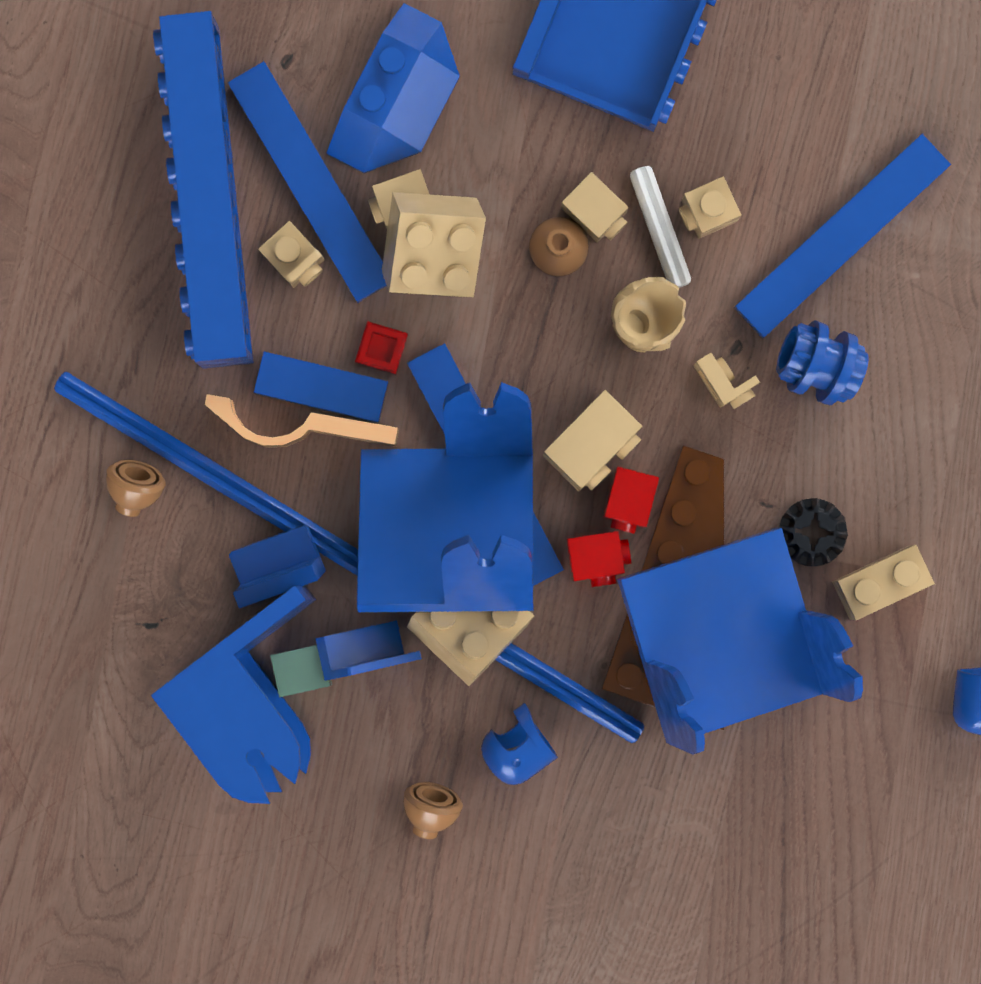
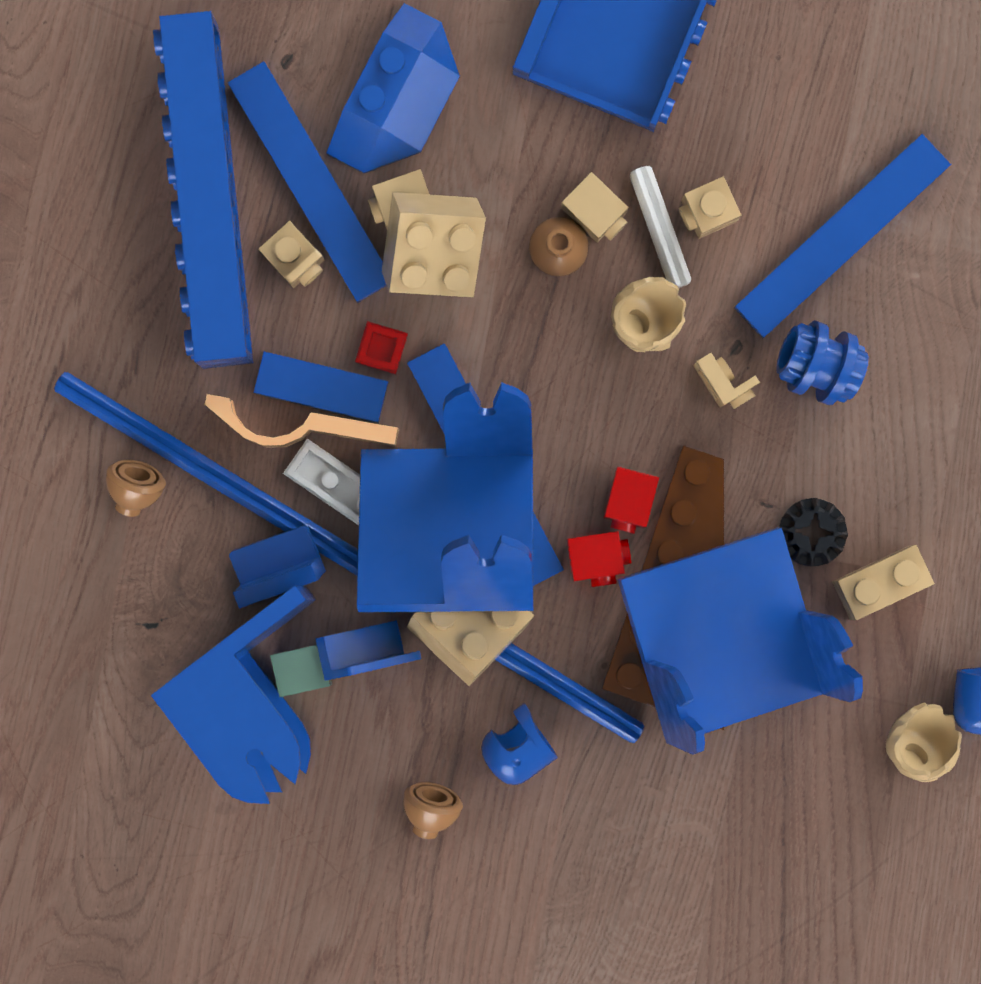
tan brick [543,390,643,492] -> none
none -> white tile [283,439,360,526]
none -> tan hair [886,703,962,782]

